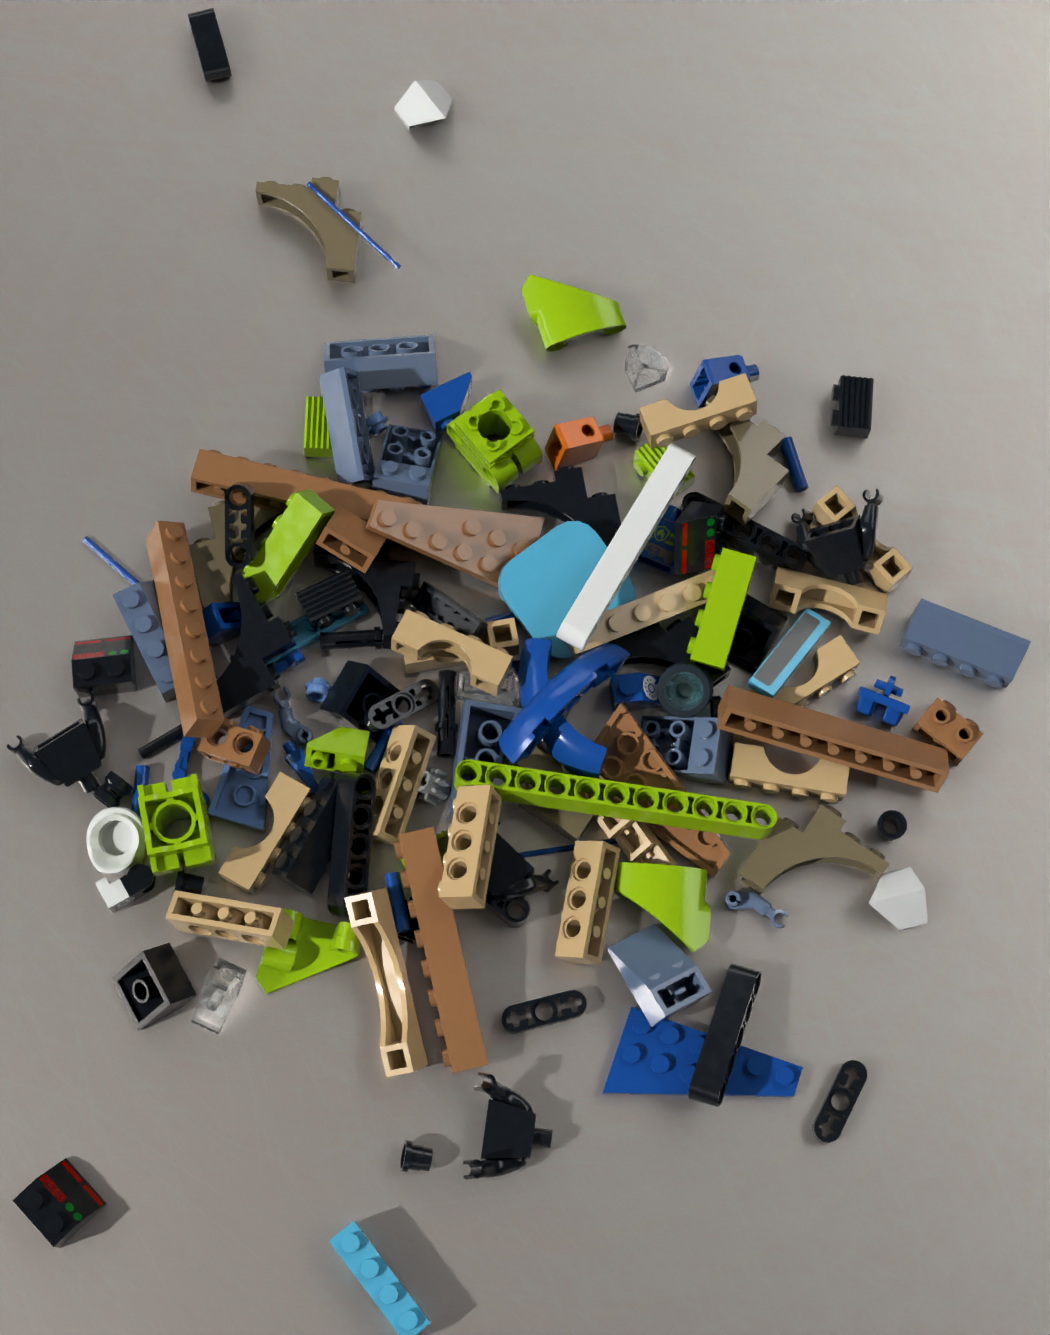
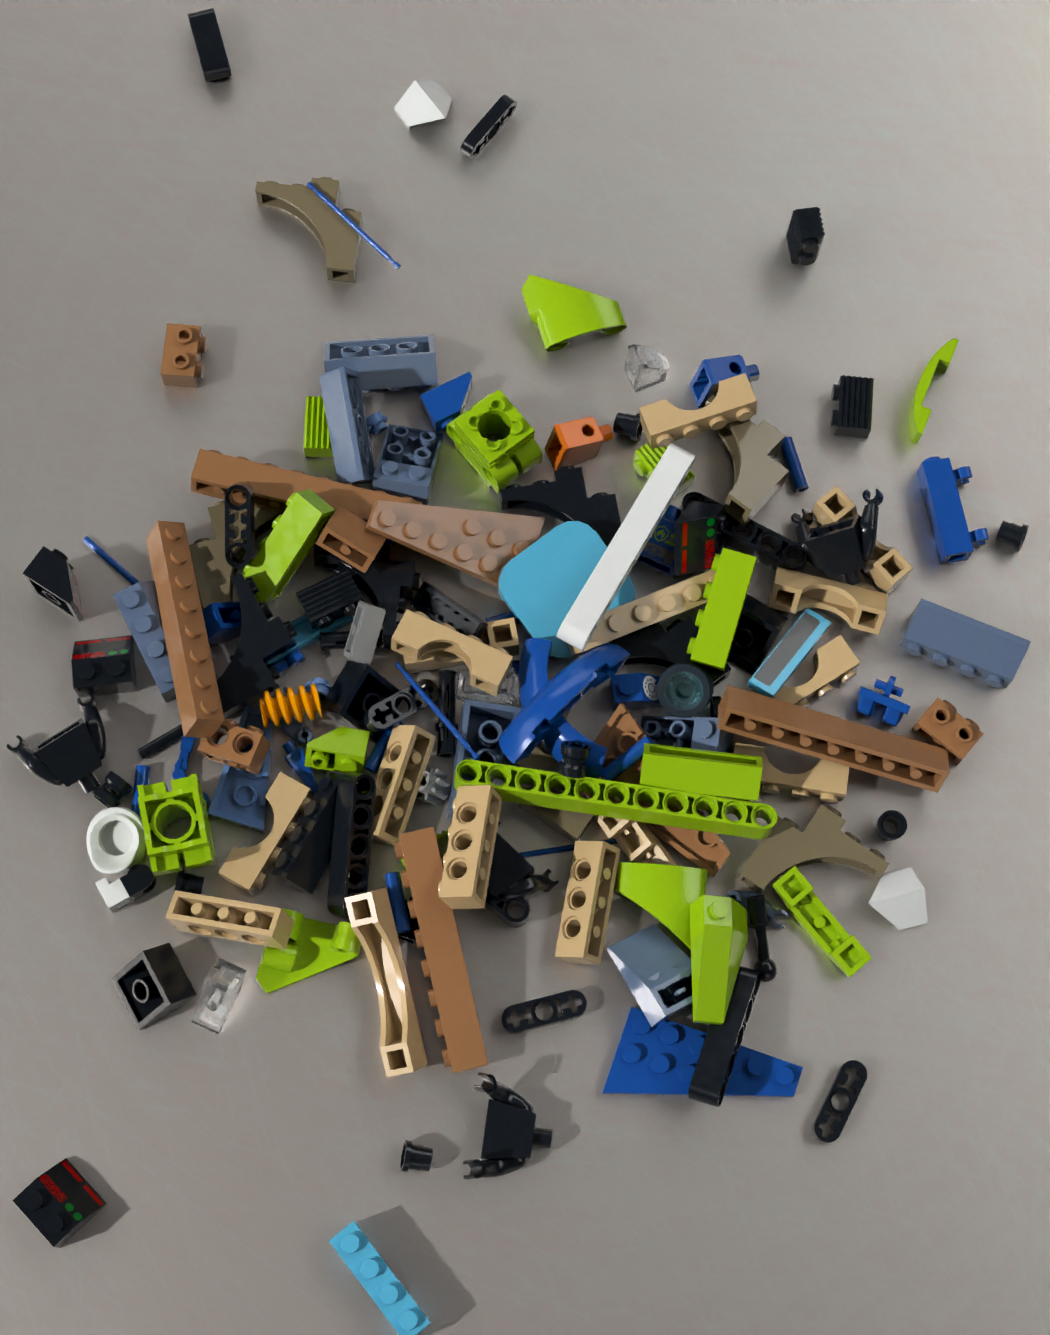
none -> black slope [23,546,83,622]
none -> medium nougat brick [160,323,207,388]
none -> light orange piece [260,683,322,728]
none -> light grey slope [343,600,386,664]
none -> blue piece [394,661,480,760]
none -> black beam [460,94,517,160]
none -> black wheel [557,741,591,778]
none -> blue piece [601,735,654,781]
none -> lime brick [639,743,763,802]
none -> lime wedge [689,895,748,1025]
none -> black pin [747,895,778,982]
none -> lime slope [772,866,872,977]
none -> black brick [786,207,825,266]
none -> lime slope [909,338,959,444]
none -> blue brick [917,456,989,565]
none -> black piece [996,521,1029,552]

